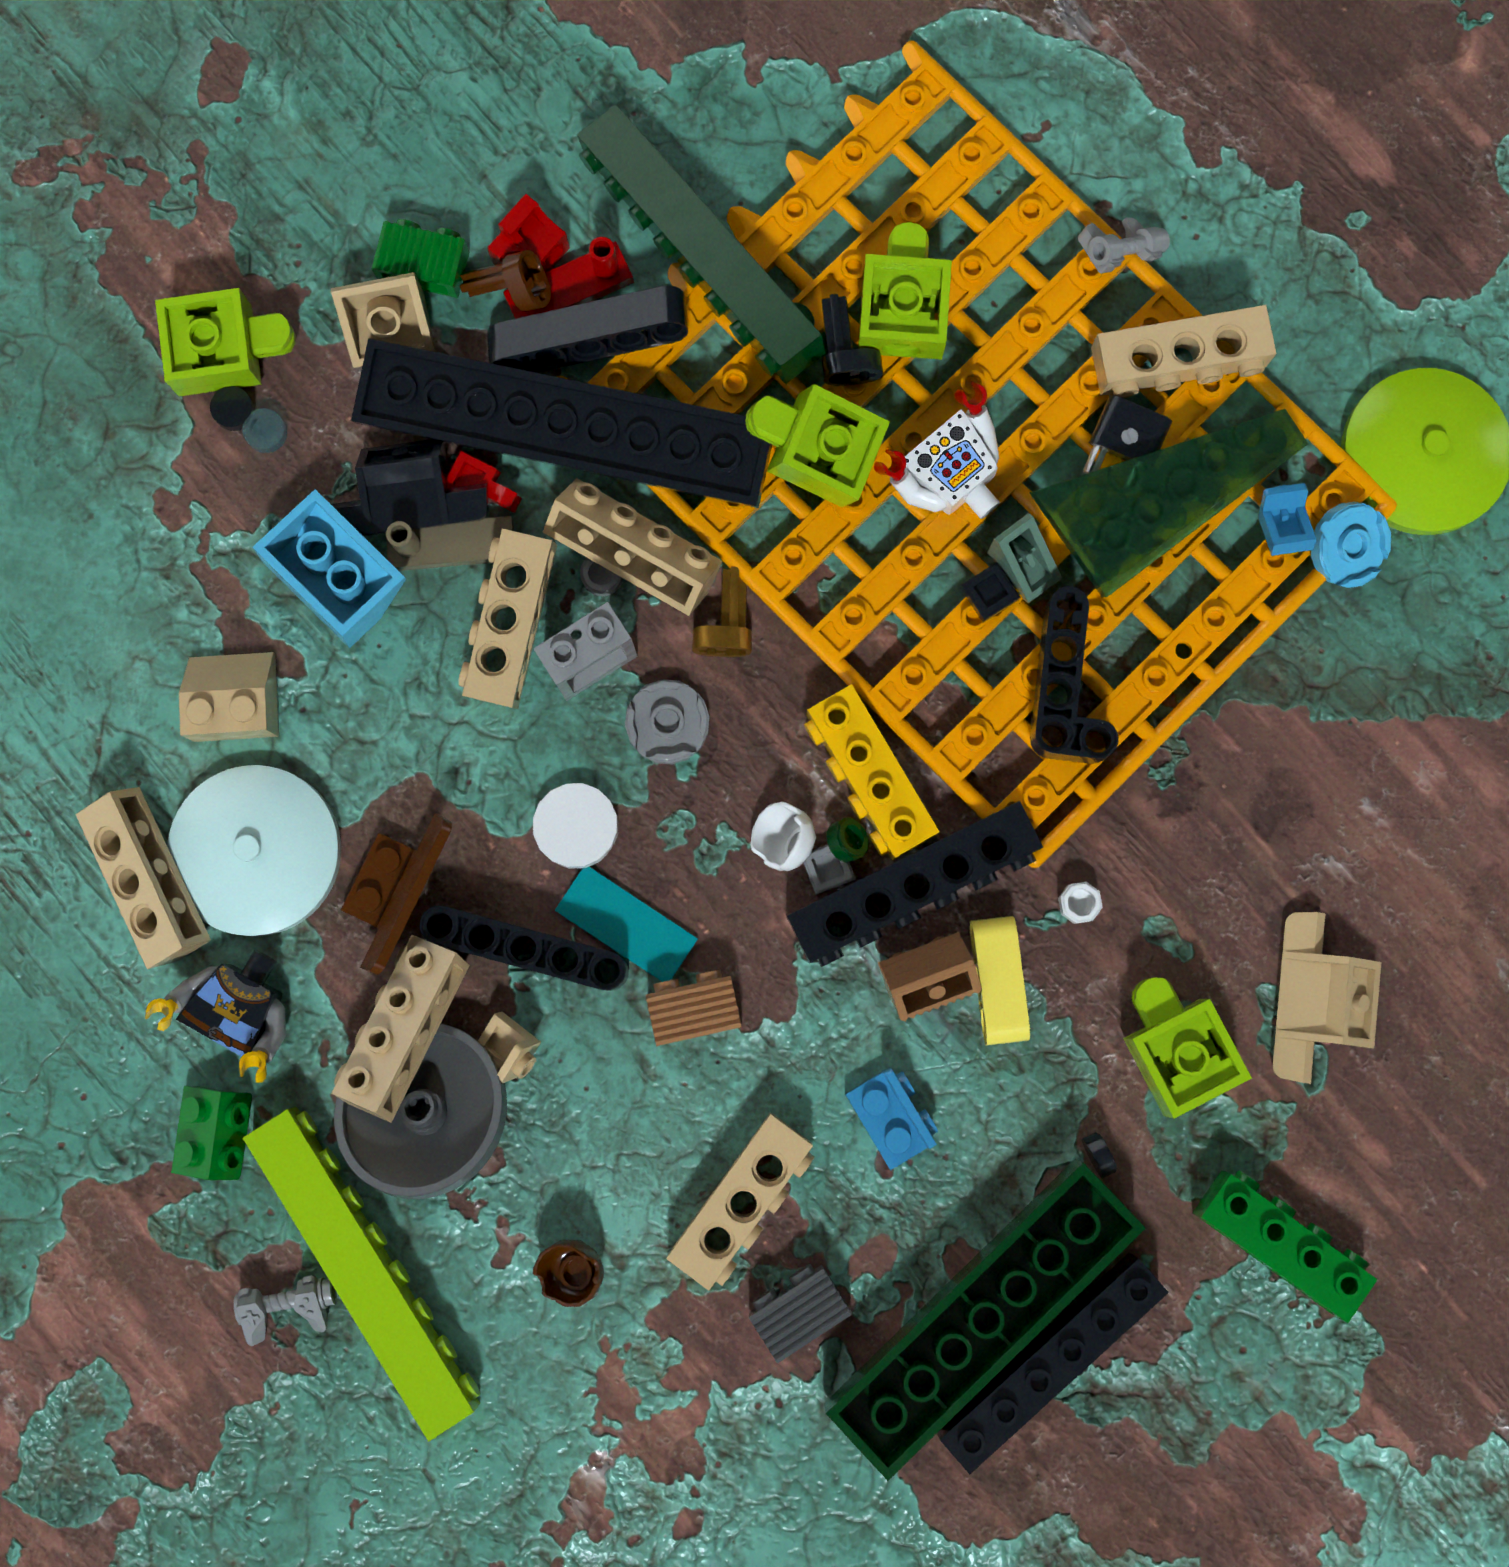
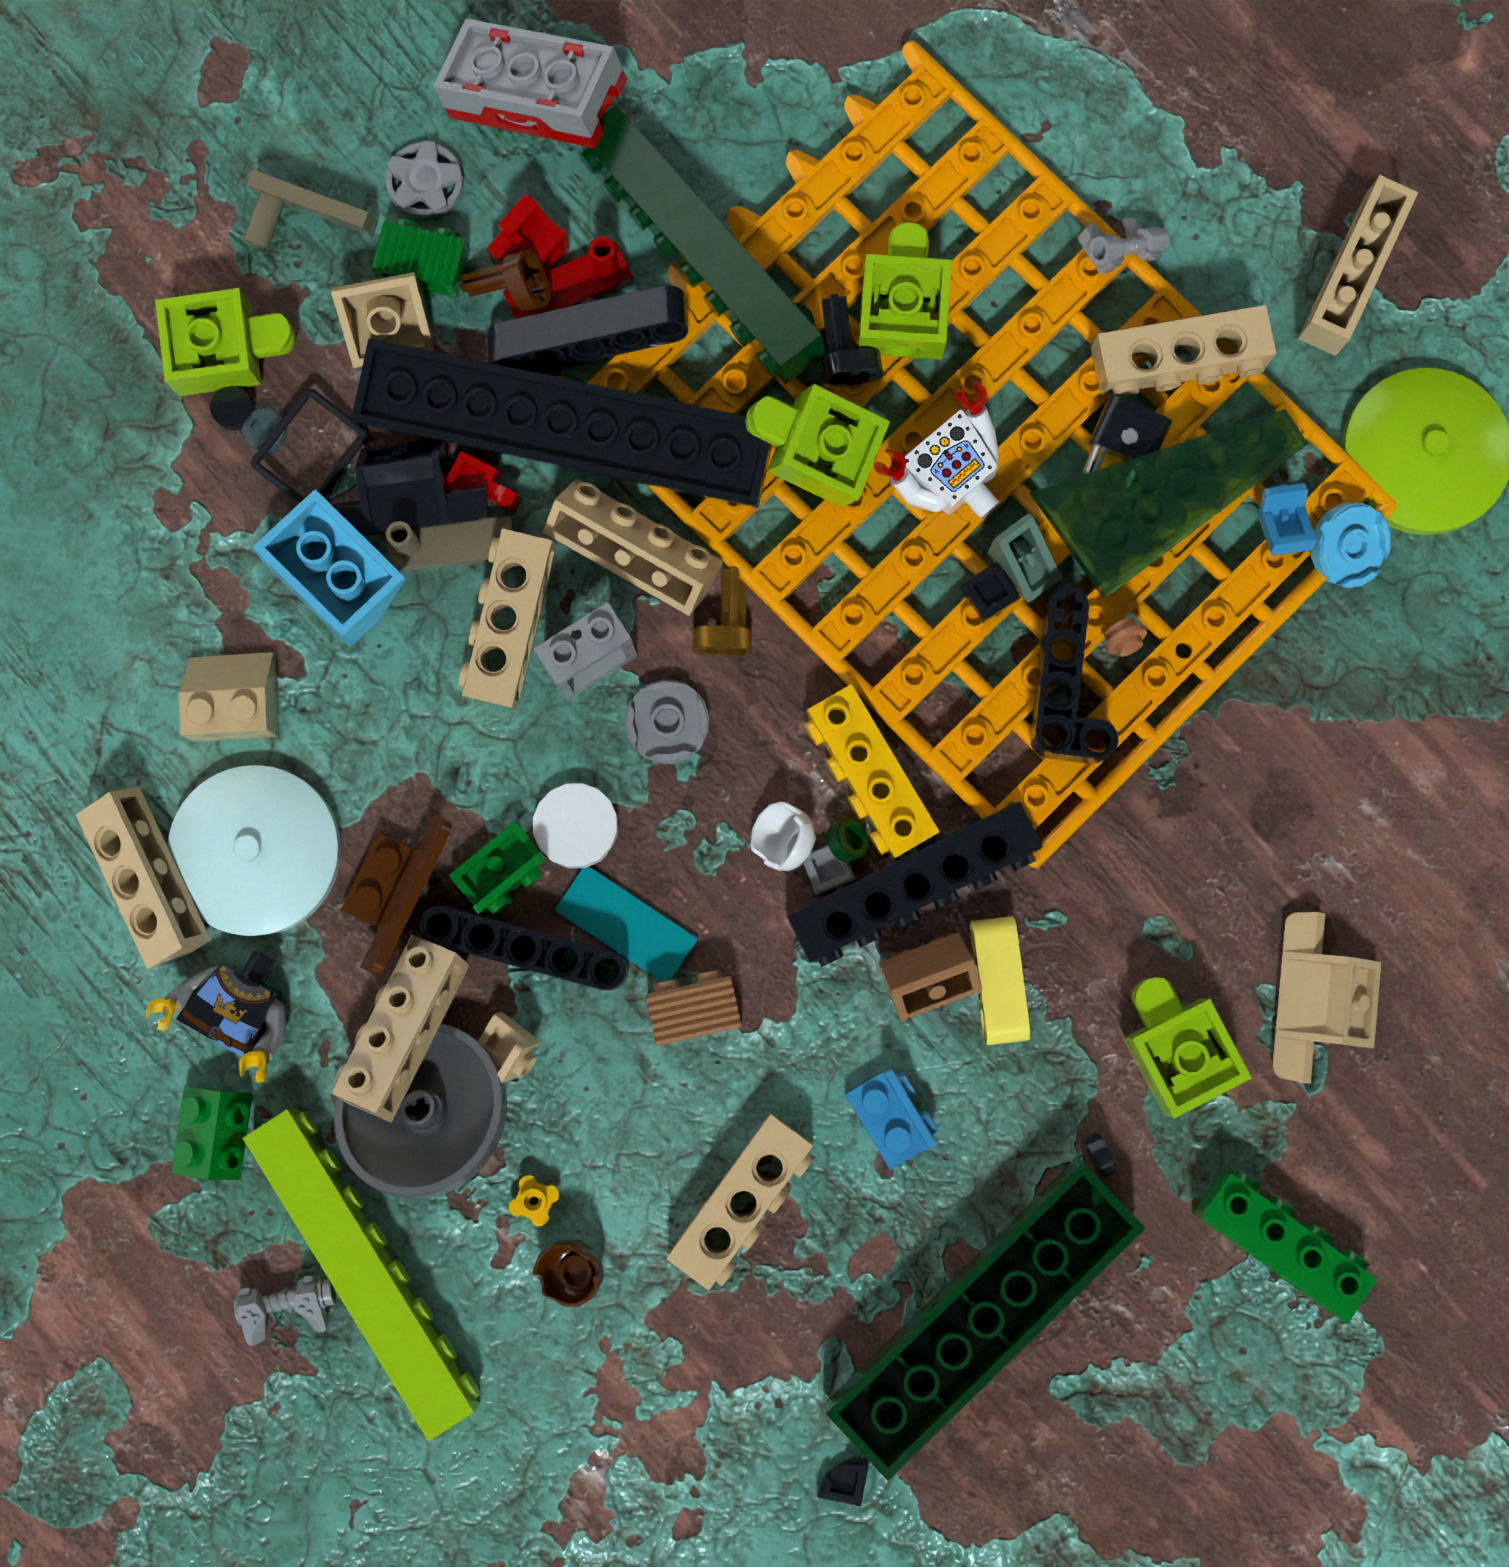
light grey tile [580,558,623,596] -> none
dark grey brick [749,1264,852,1363] -> none
black brick [937,1252,1169,1475] -> none
white tile [1058,882,1103,924] -> none
none -> dark tan piece [243,169,379,249]
none -> black piece [251,389,368,503]
none -> light grey wheel [385,141,464,219]
none -> light grey piece [433,19,627,148]
none -> green bracket [449,821,549,916]
none -> yellow plate [509,1175,560,1227]
none -> black tile [817,1458,869,1507]
none -> nougat plate [1104,618,1147,657]
none -> tan brick [1298,175,1418,356]

